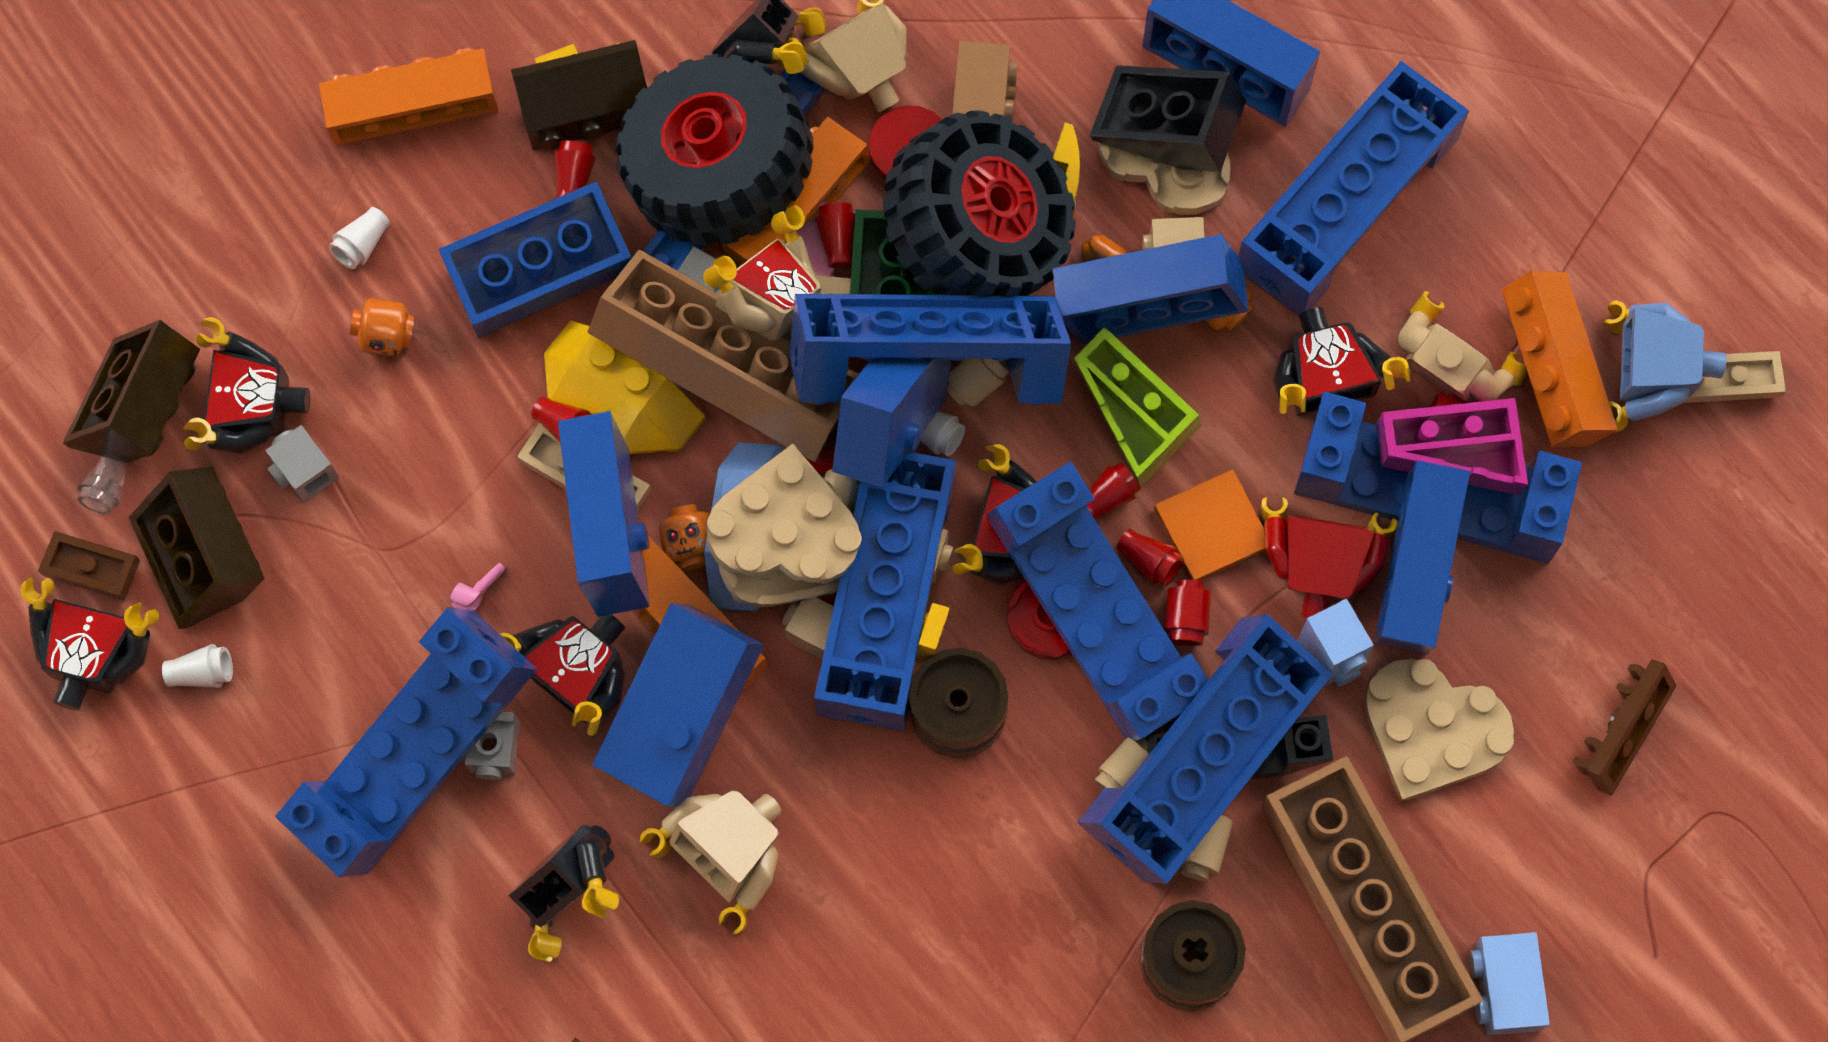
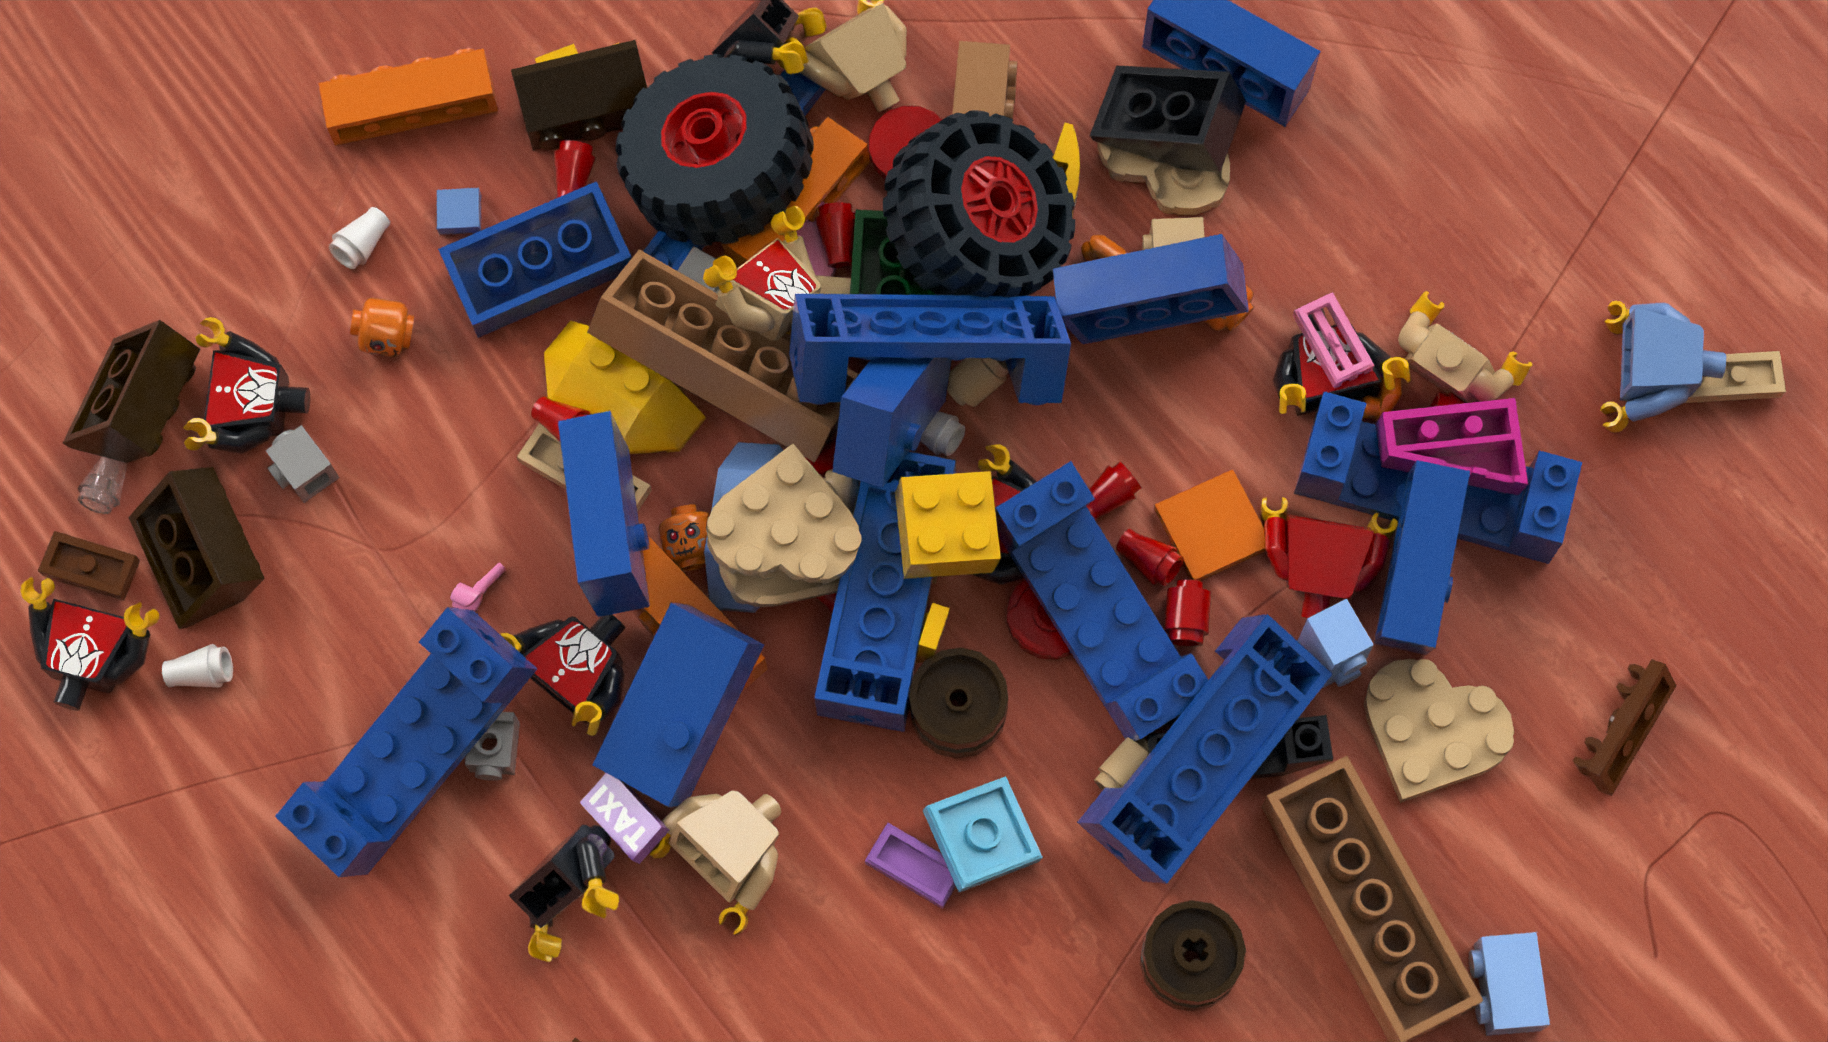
tan brick [782,597,834,660] -> none
lime wedge [1074,327,1201,487] -> none
tan brick [1181,815,1233,881] -> none
blue plate [1238,60,1469,316] -> none
orange brick [1501,270,1618,447] -> none
none -> medium blue tile [437,188,481,235]
none -> tile [580,773,669,864]
none -> medium lavender tile [865,823,956,909]
none -> yellow brick [895,471,1001,579]
none -> medium azure tile [923,776,1043,893]
none -> bright pink tile [1293,292,1374,389]
none -> orange arm [1362,376,1402,422]

